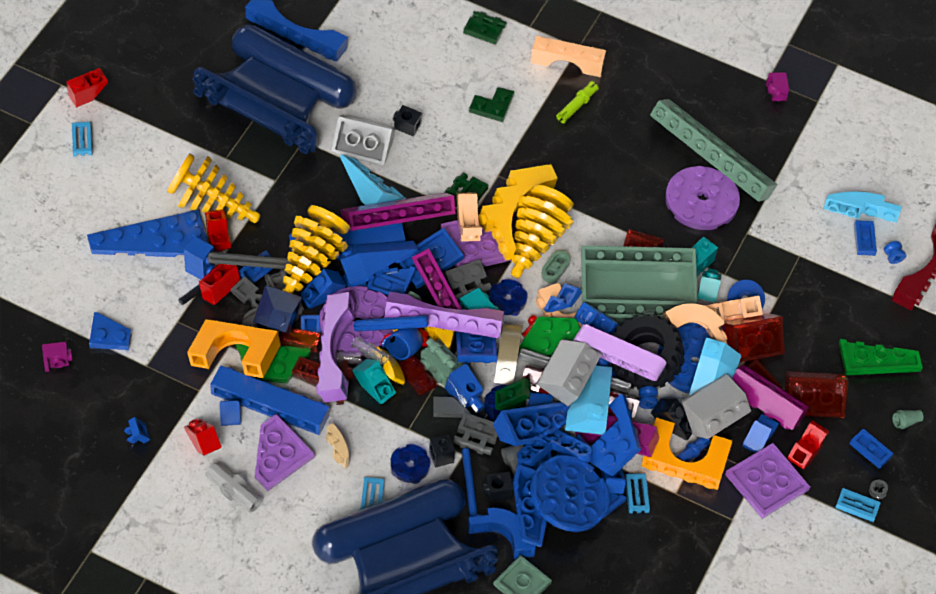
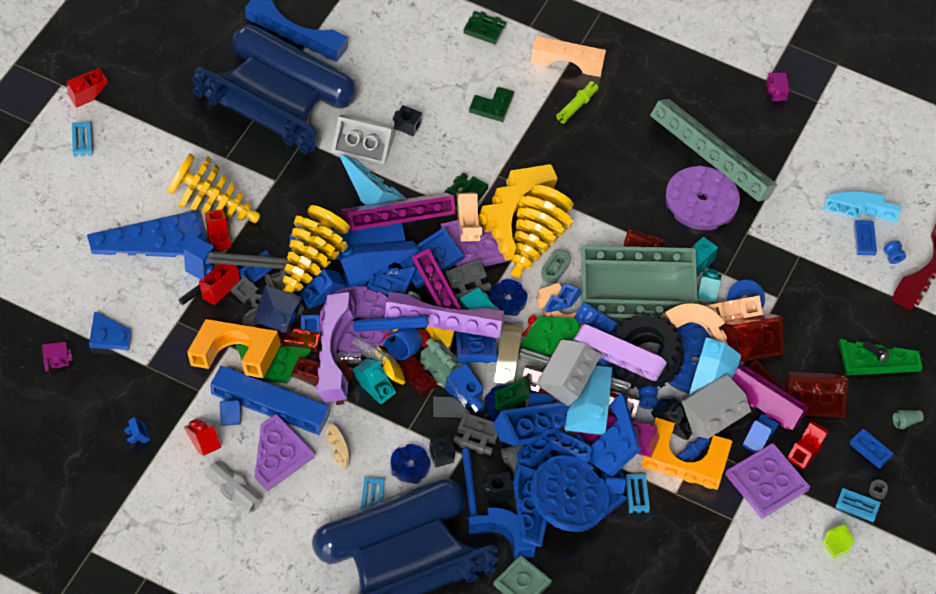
none -> lime panel [823,524,855,559]
none -> black piece [863,341,890,362]

